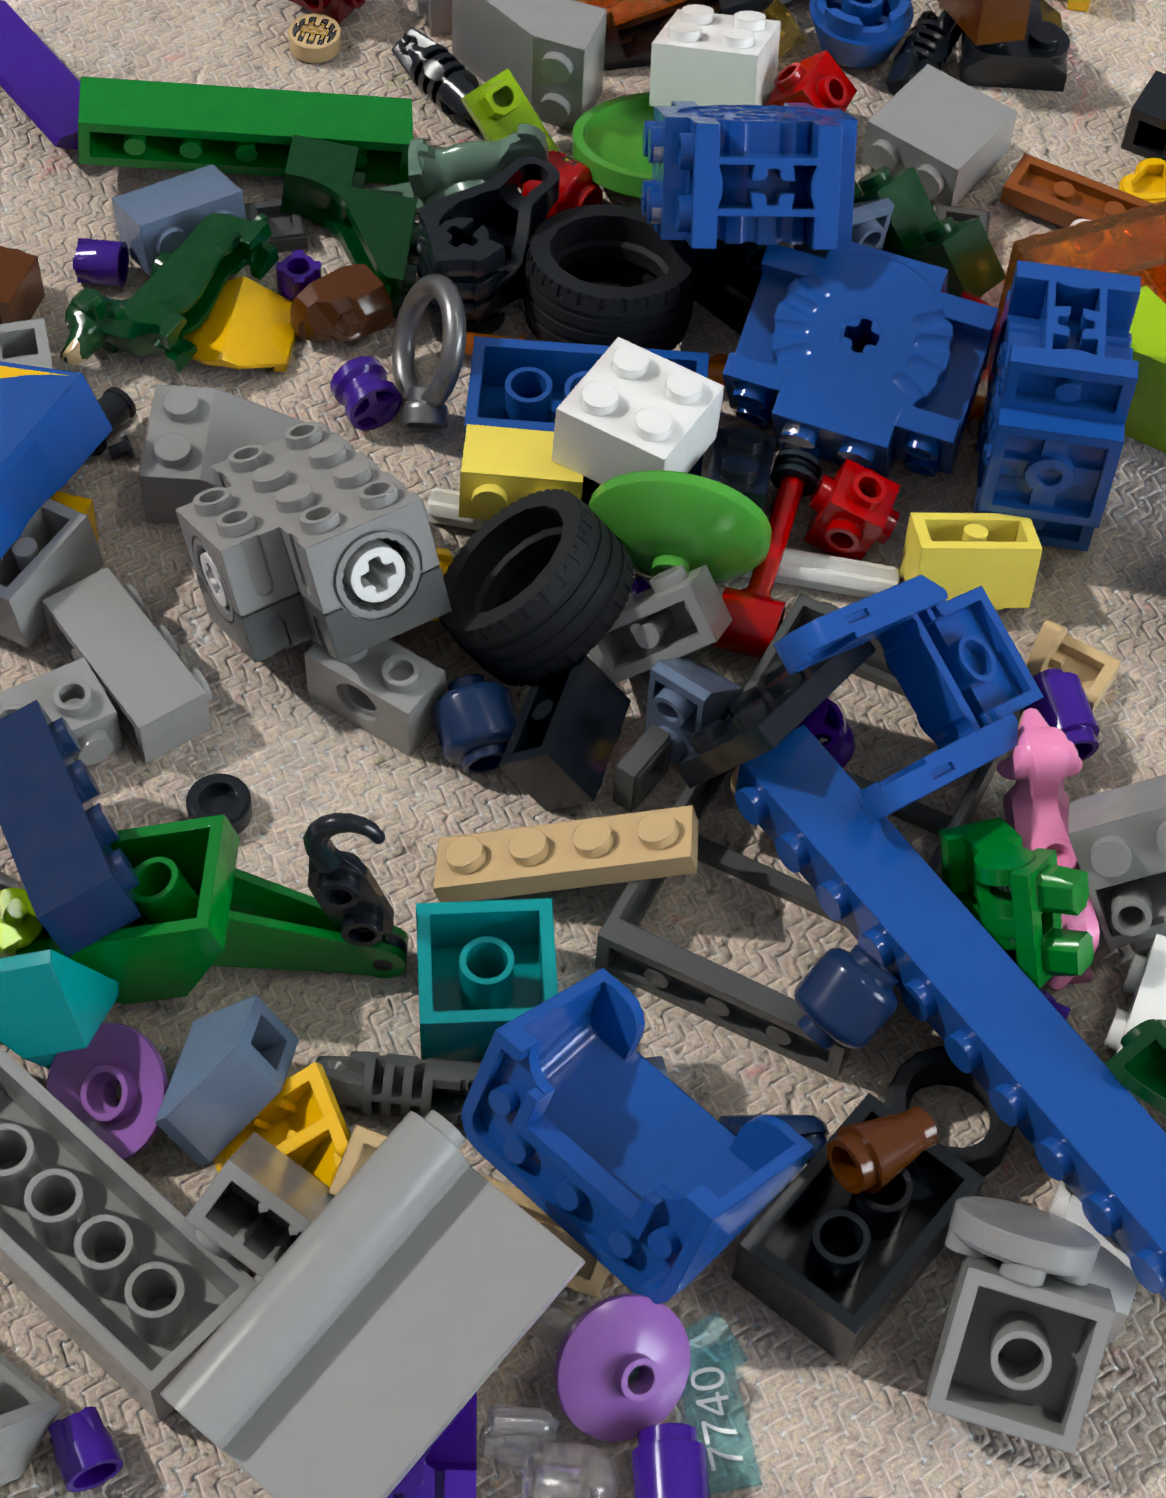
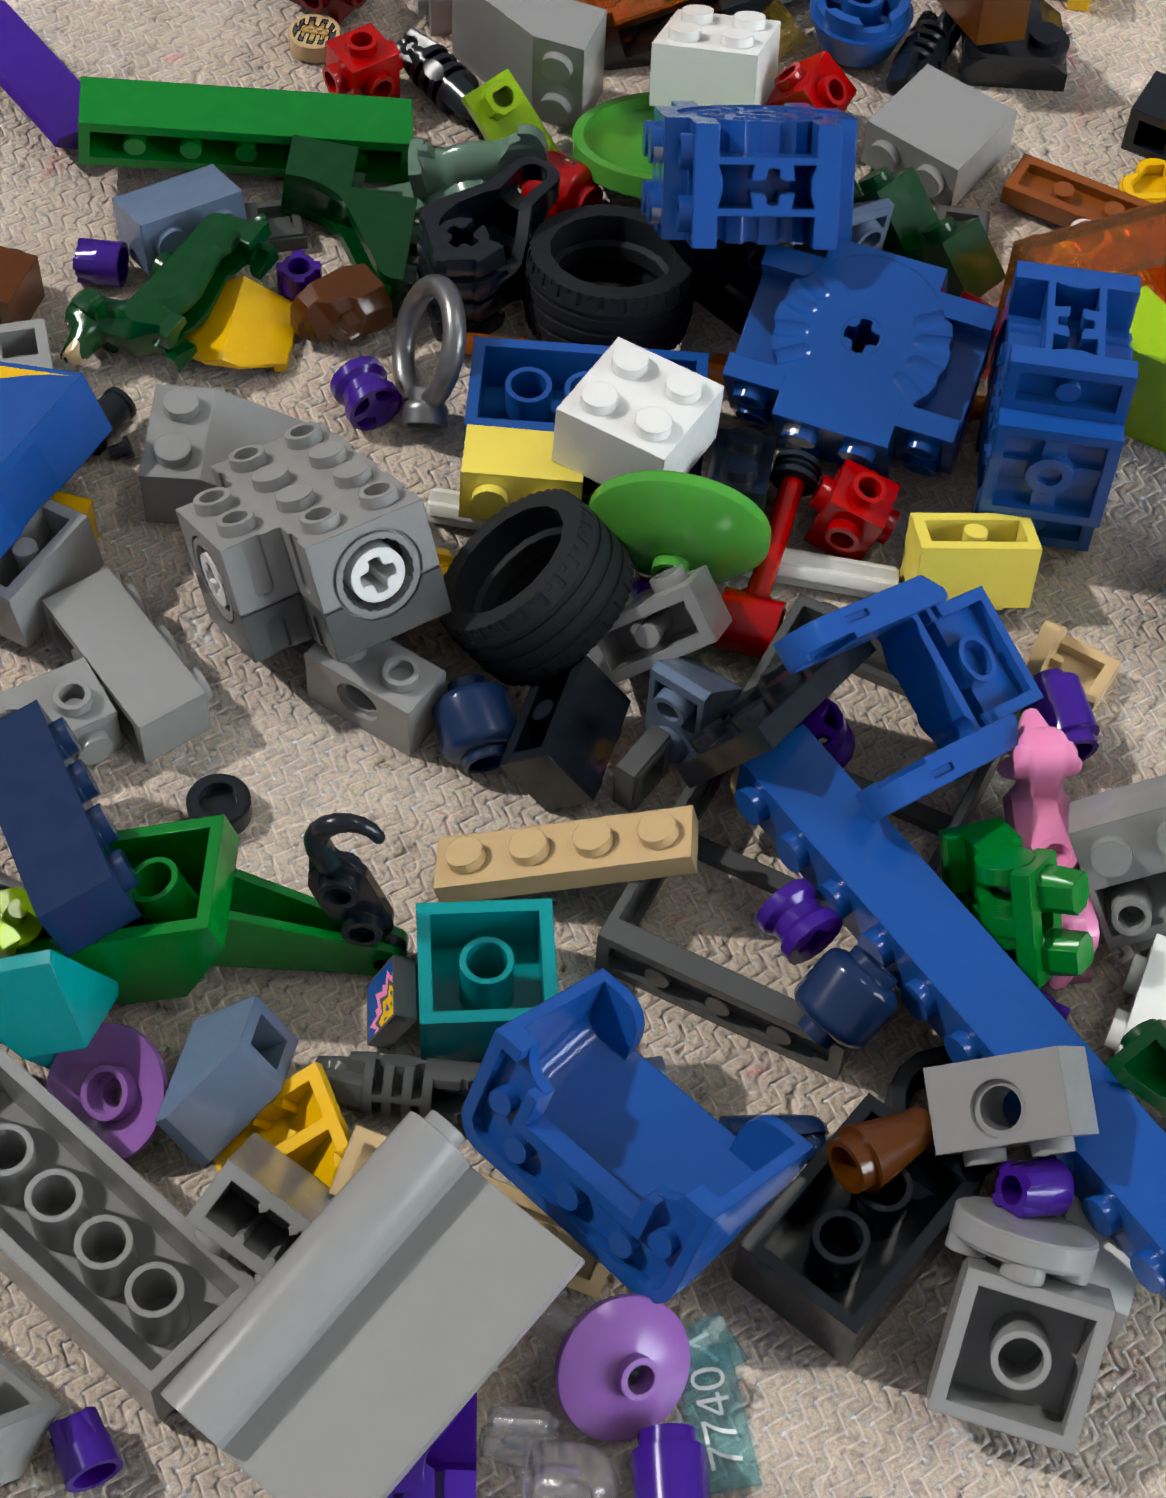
none -> red brick [322,23,403,98]
none -> dark grey tile [366,955,419,1049]
none -> dark purple wheel [756,878,843,965]
none -> light grey brick [923,1045,1099,1167]
none -> dark purple hose [992,1157,1074,1218]

